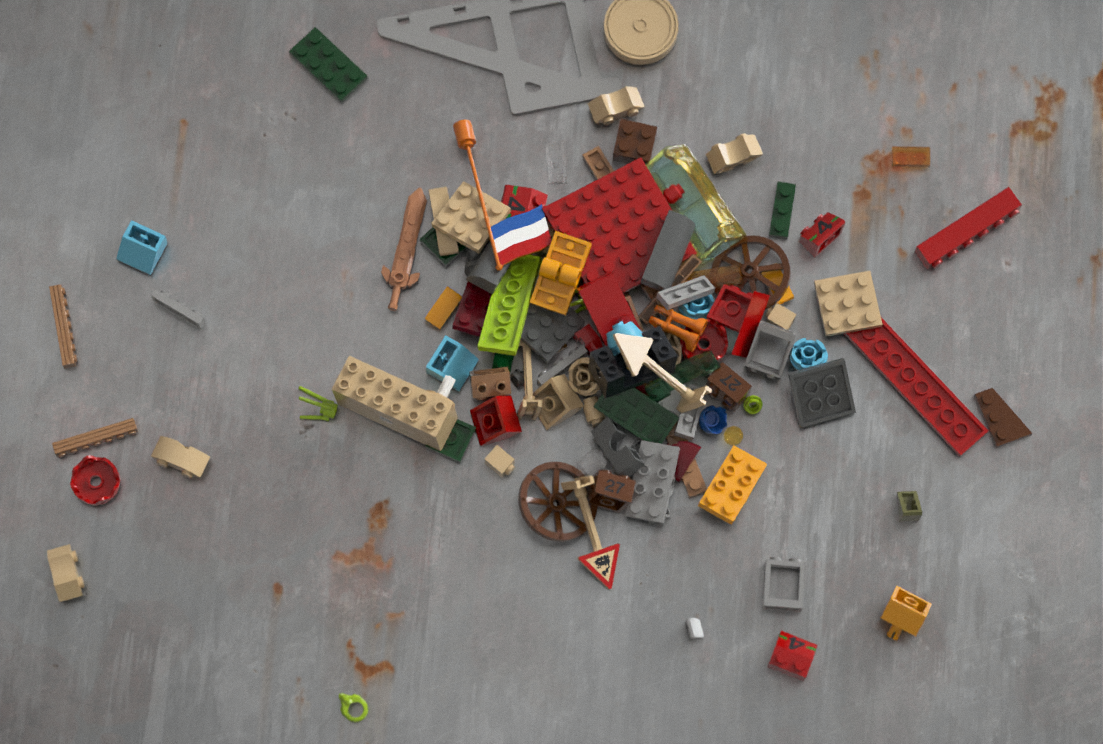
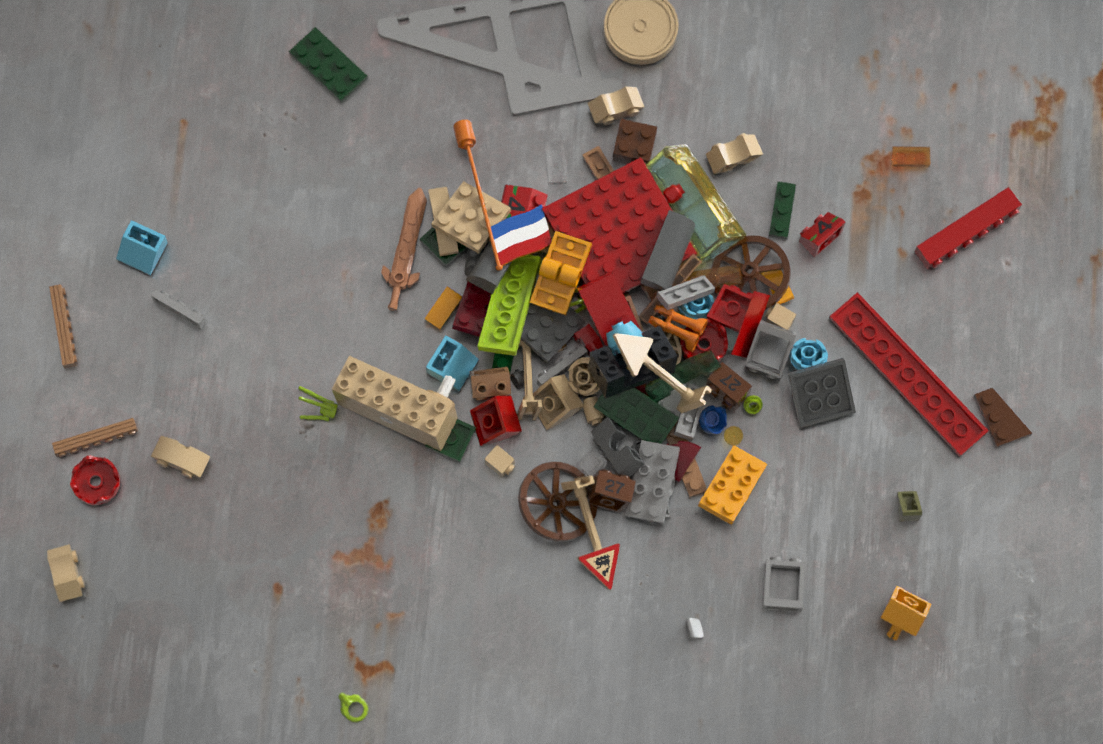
red slope [767,631,818,682] -> none
tan plate [814,271,883,336] -> none

